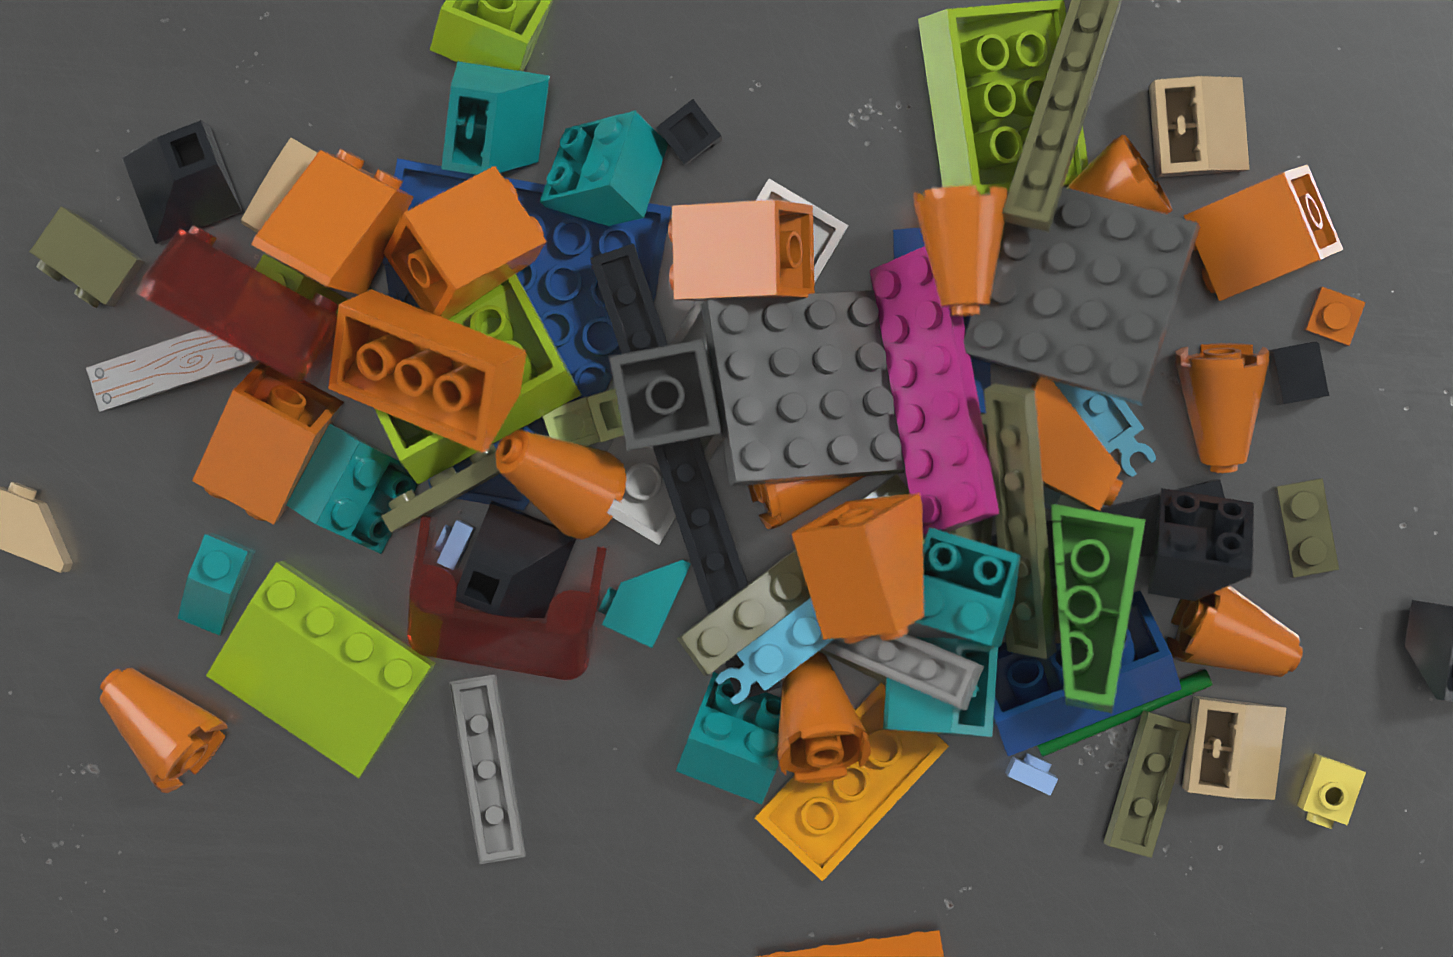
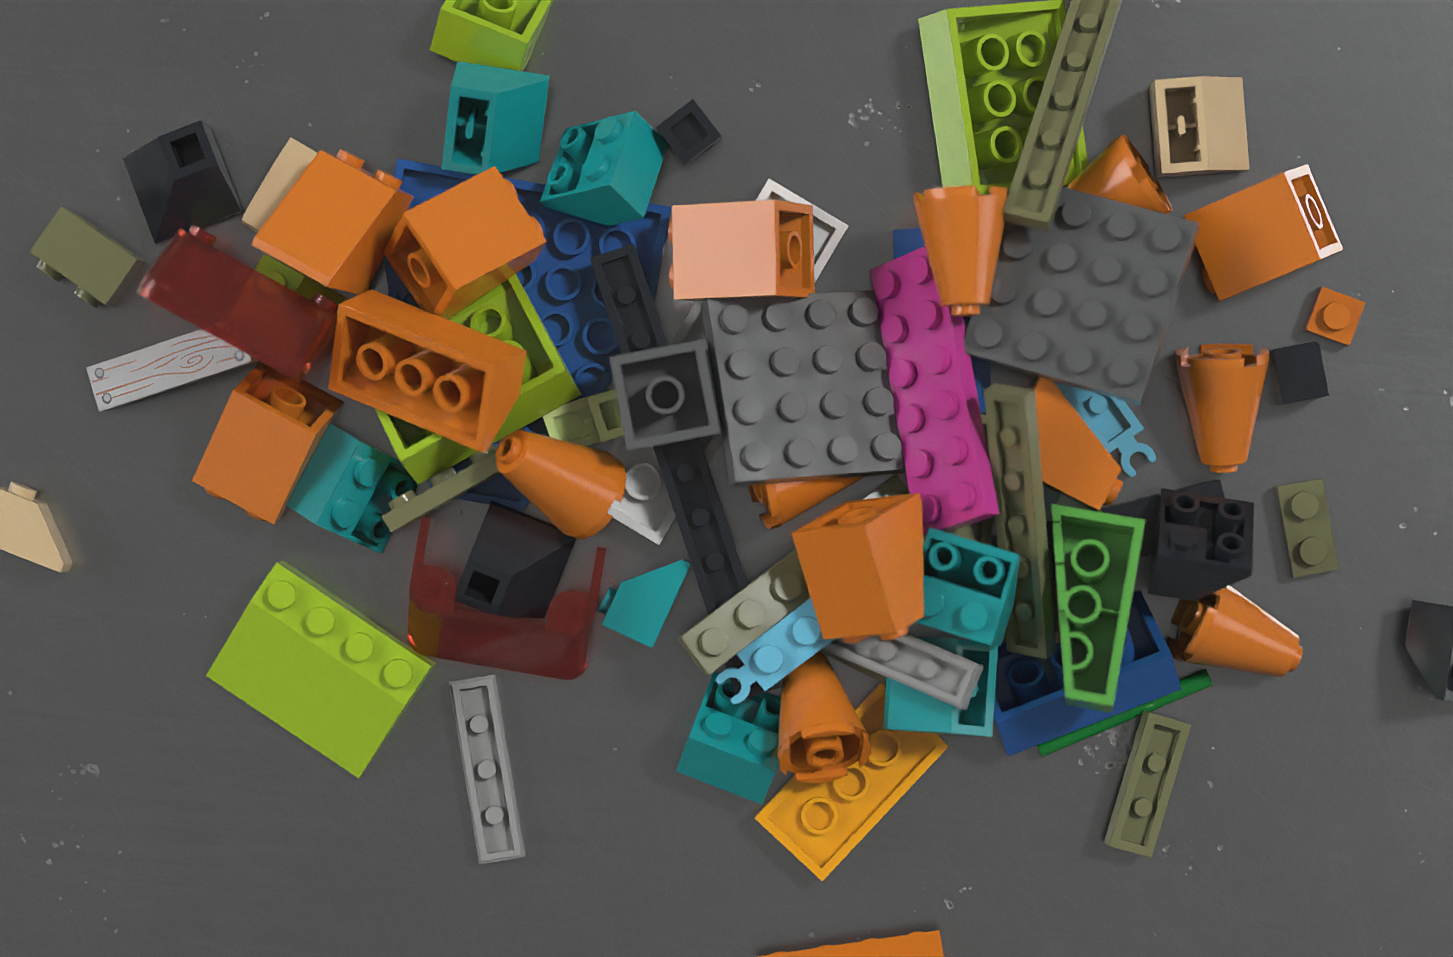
orange cone [100,668,228,793] -> none
teal slope [177,533,256,636] -> none
light blue plate [434,520,477,571] -> none
light blue plate [1005,753,1058,796] -> none
tan slope [1182,696,1286,800] -> none
light yellow brick [1296,754,1366,829] -> none

